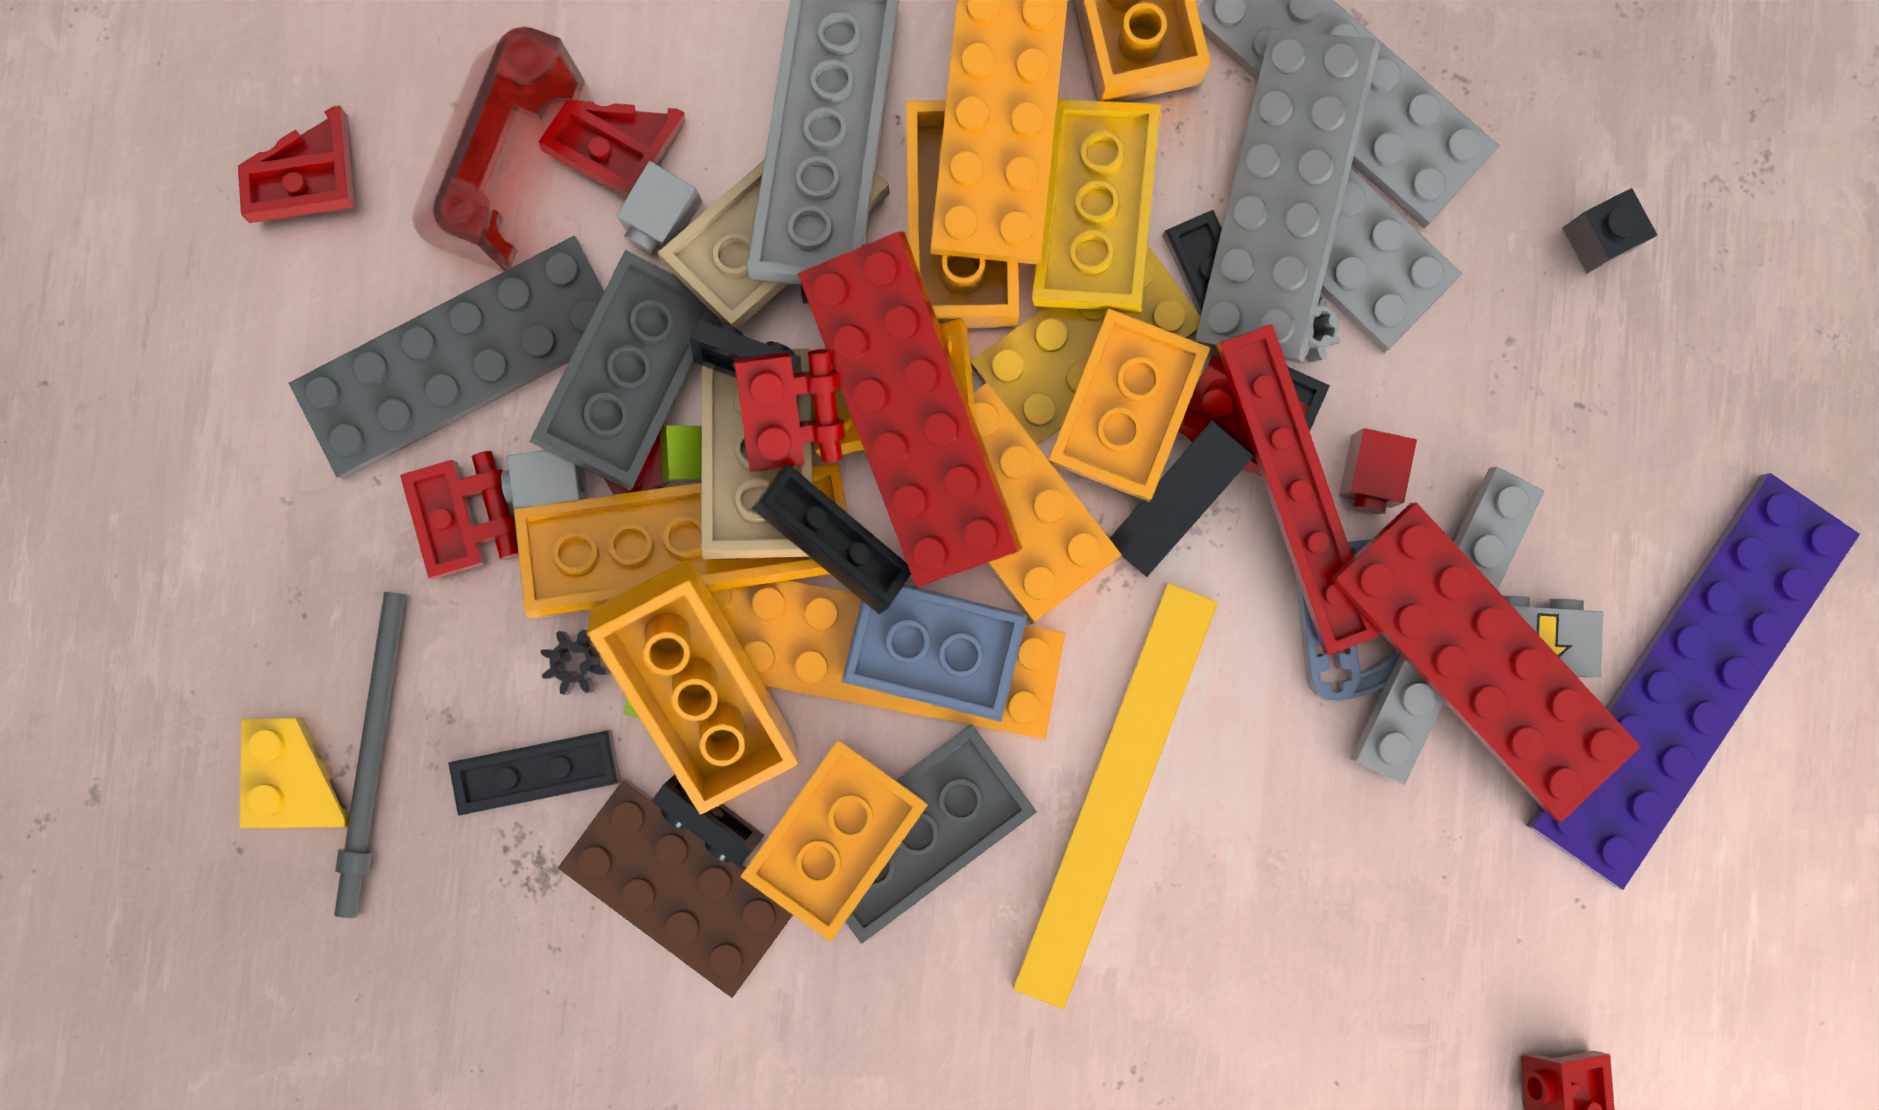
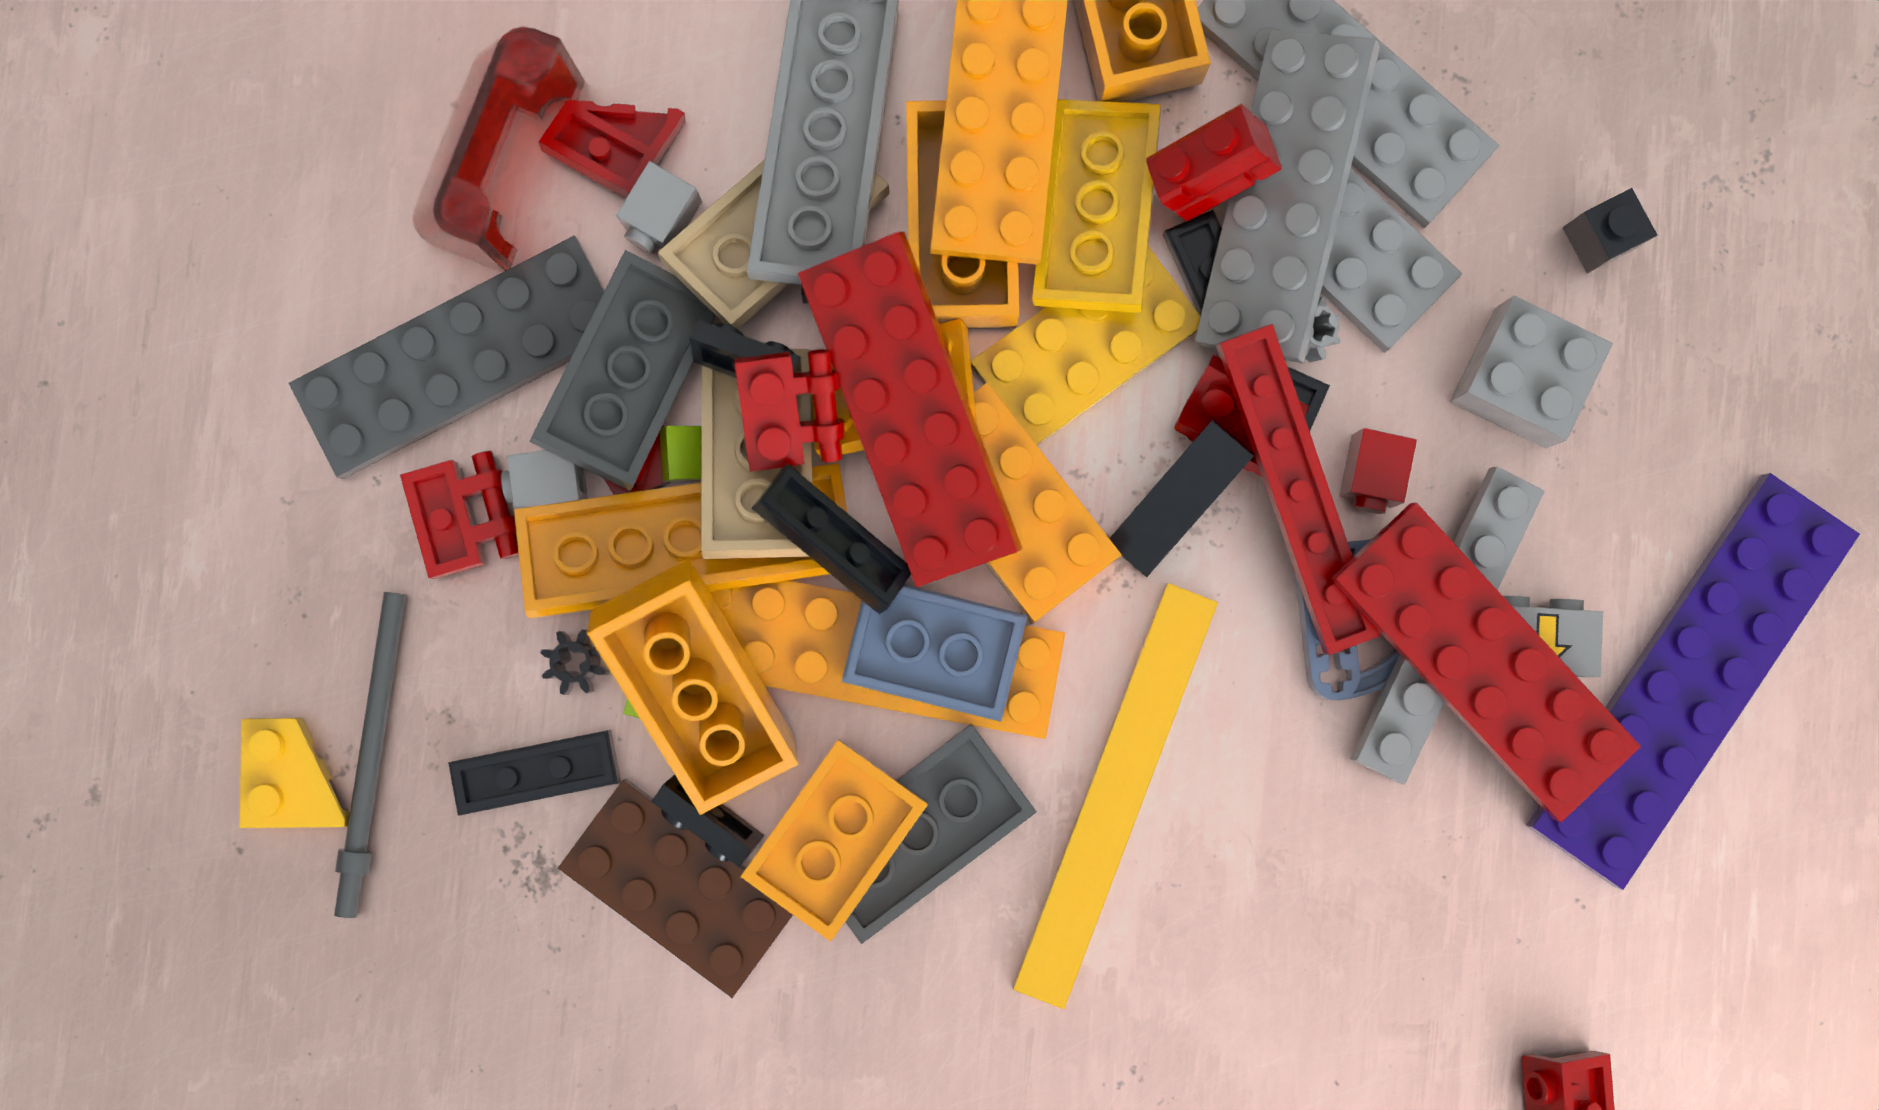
red wing [238,105,355,223] -> none
light orange plate [1049,308,1210,502] -> none
none -> red brick [1146,104,1282,221]
none -> light grey brick [1450,295,1613,449]

